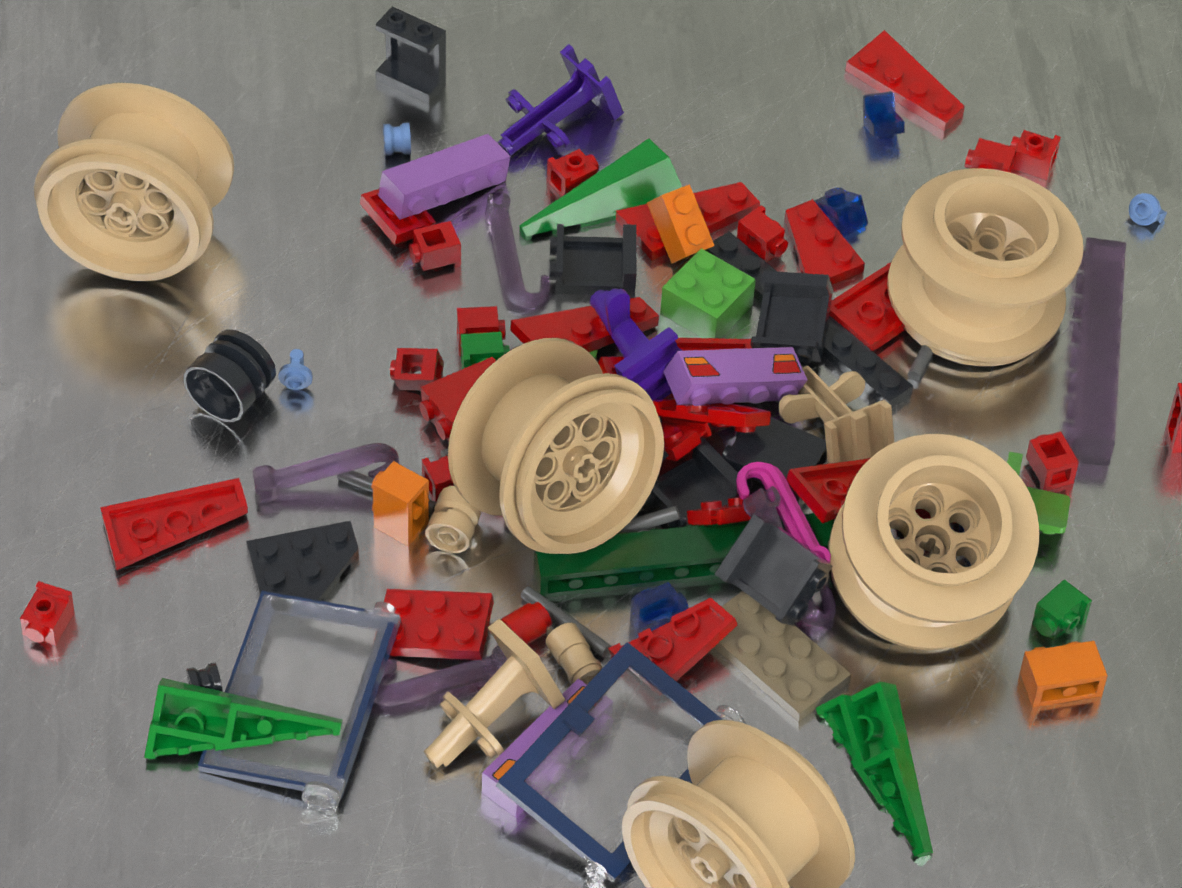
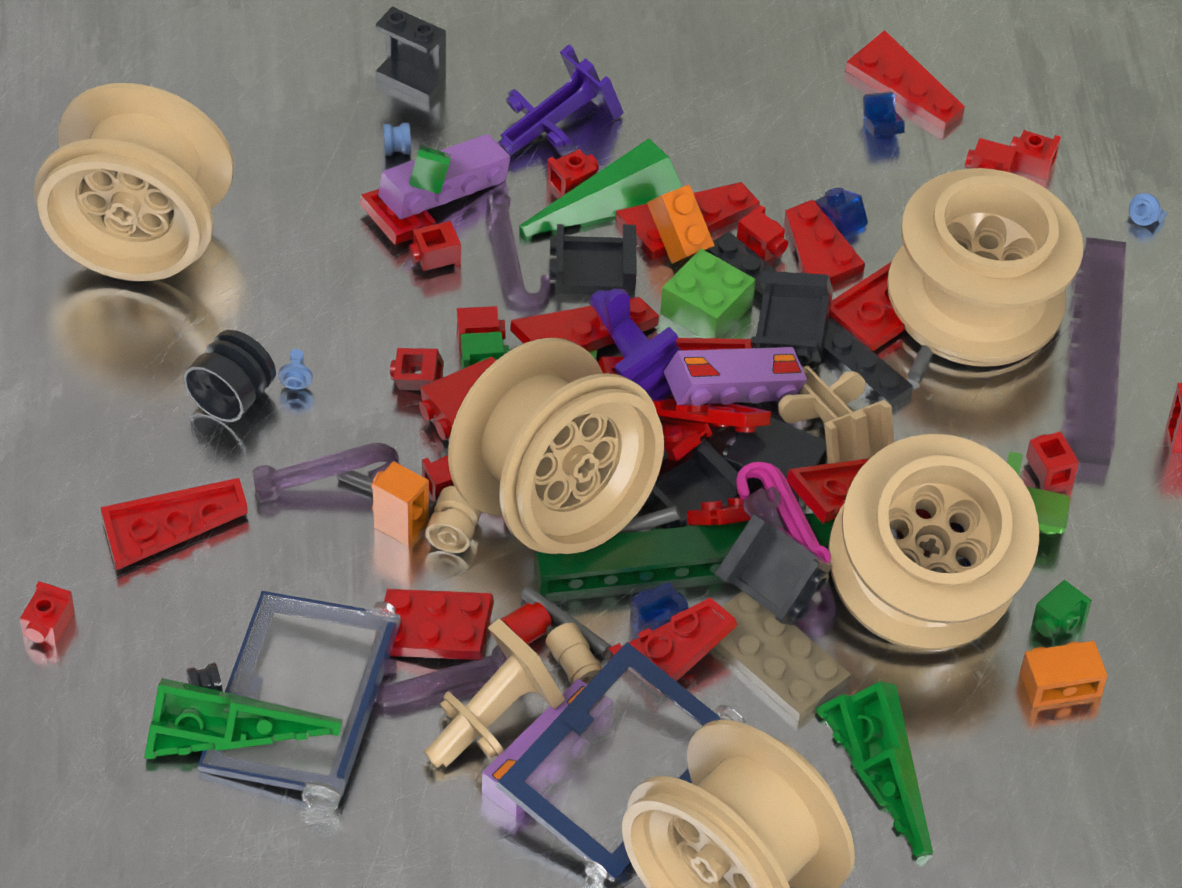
black plate [246,520,359,633] -> none
none -> green slope [409,145,451,194]

